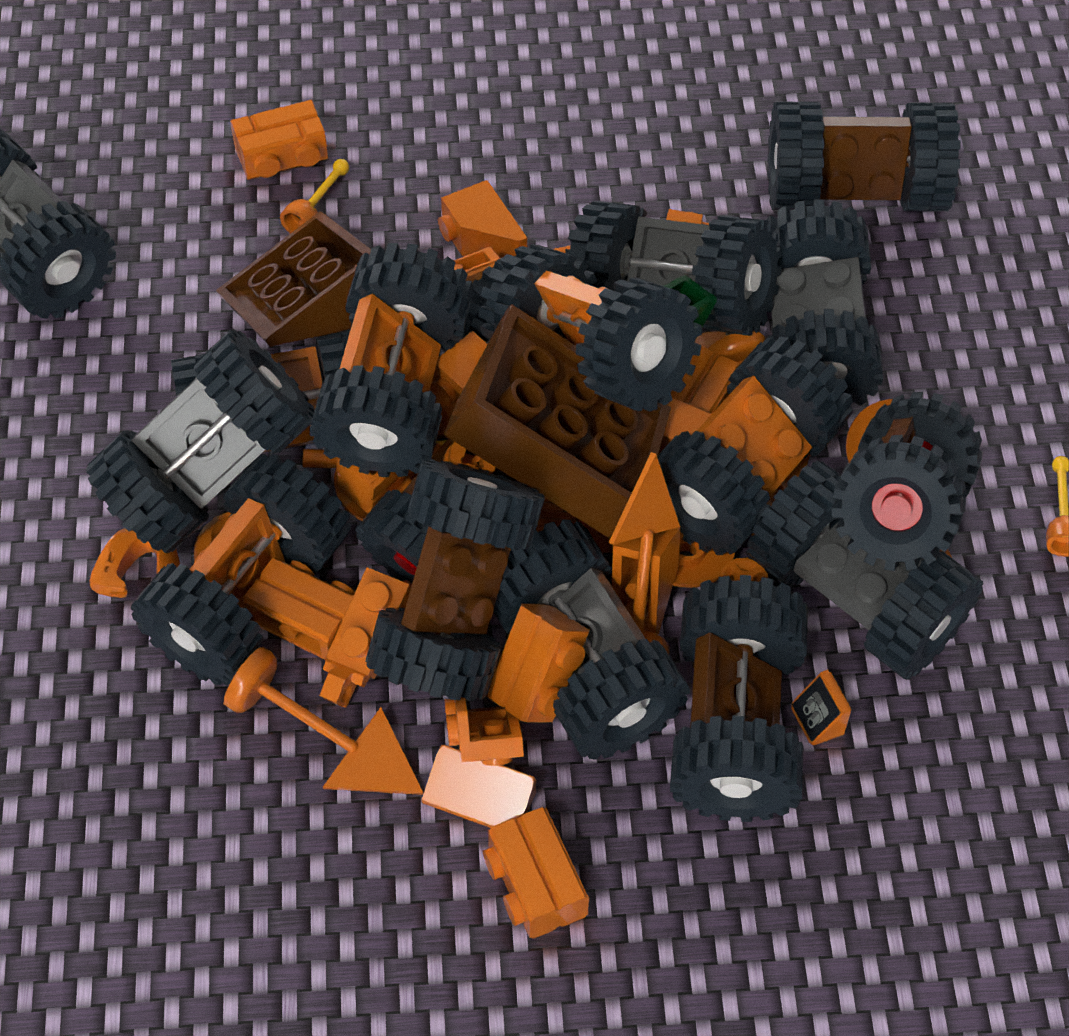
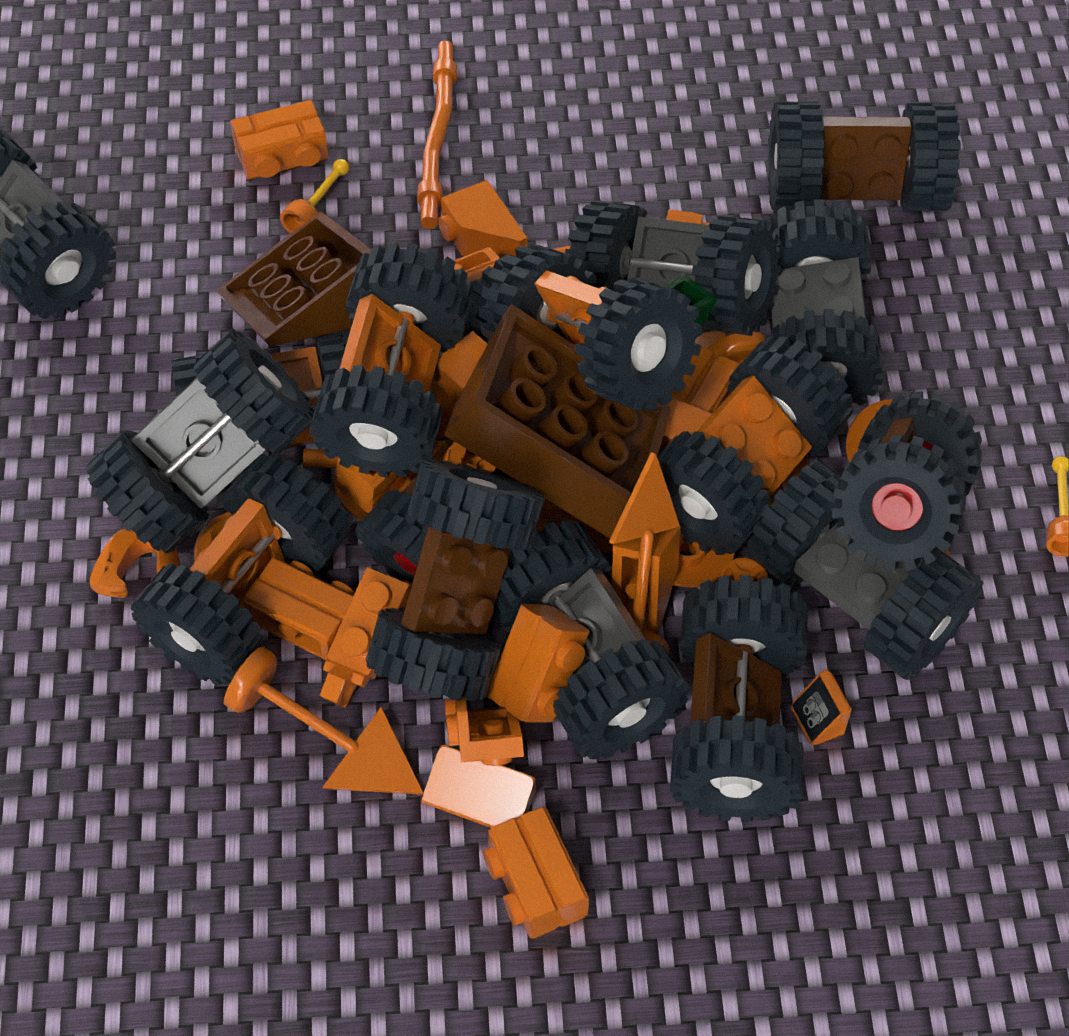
none -> orange bar [417,41,457,229]

